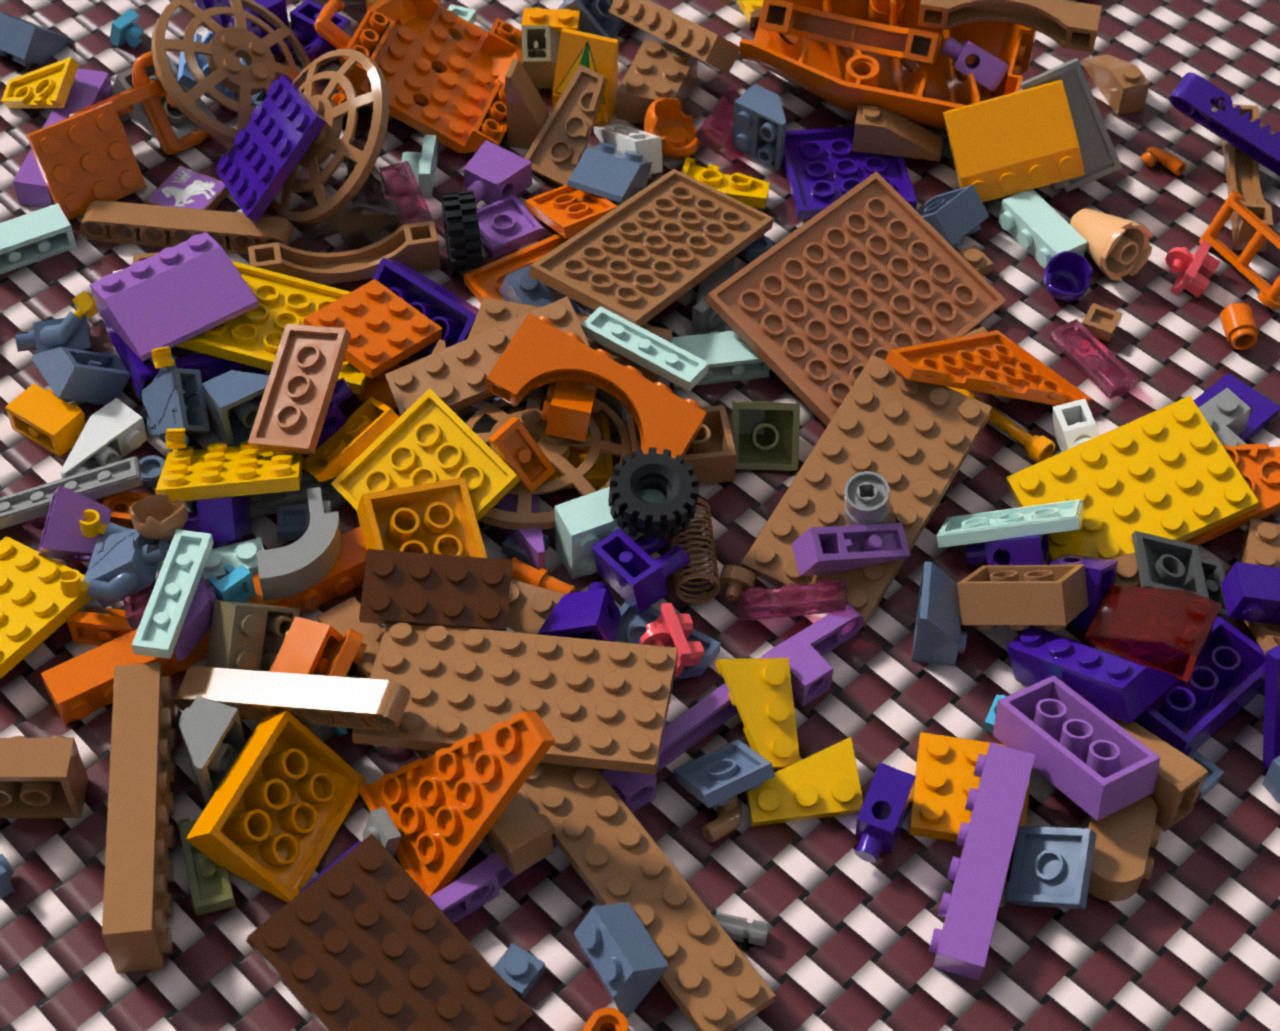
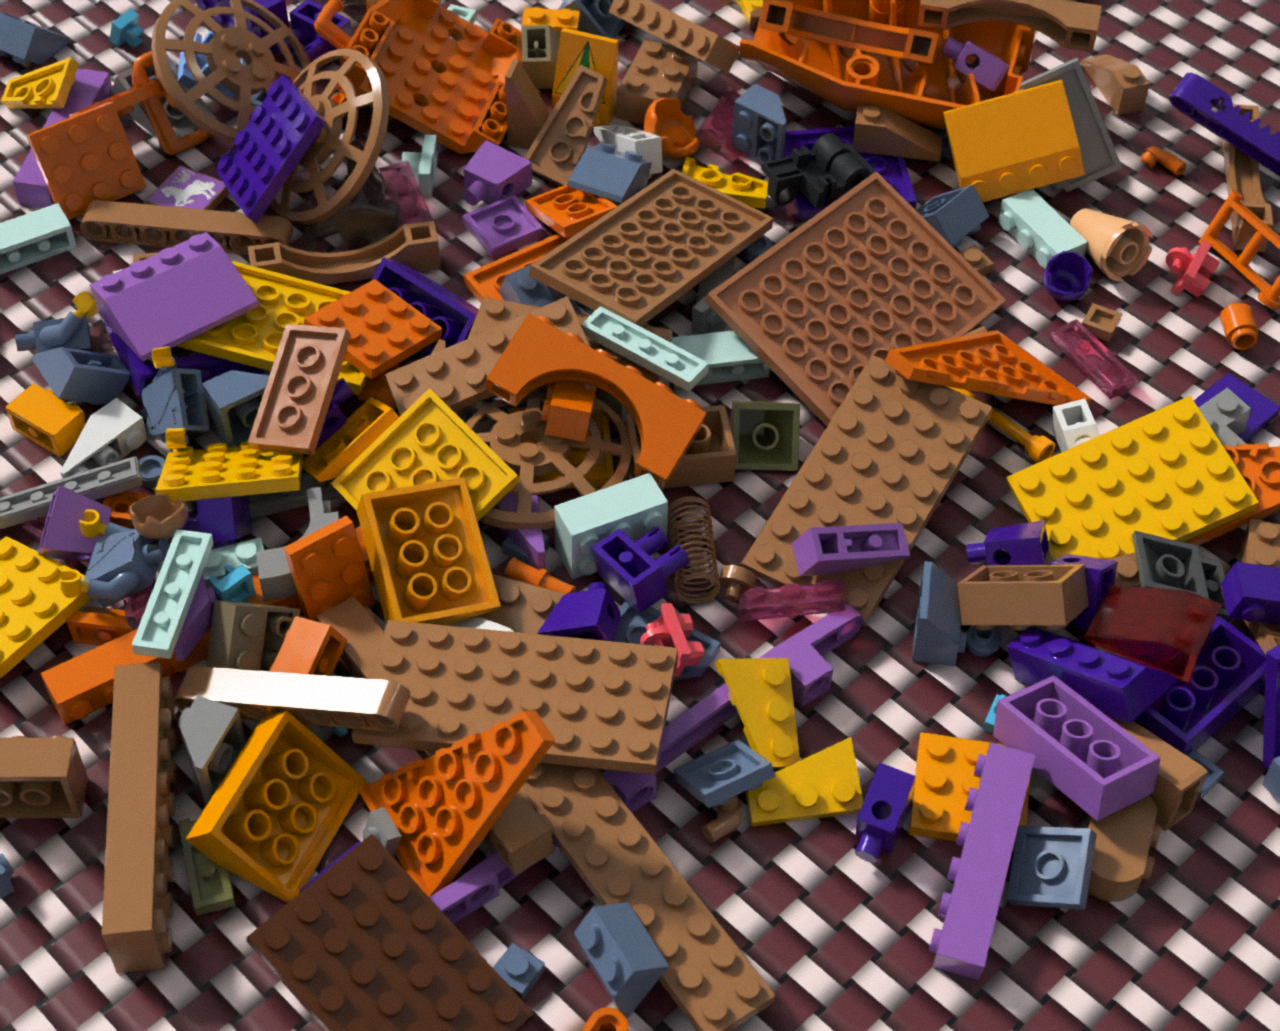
sand blue plate [277,504,310,541] -> none
orange plate [324,628,366,678] -> none
reddish brown plate [359,549,513,631] -> none
black tyre [441,190,483,271] -> none
orange slope [487,417,556,493] -> none
black tyre [608,448,699,541] -> none
light grey axle [709,910,769,946] -> none
light grey wheel [844,471,890,526] -> none
light aqua tile [936,499,1085,548] -> none
none -> orange plate [283,516,376,622]
none -> black plate [761,133,876,209]
none -> sand blue plate [966,625,1001,657]

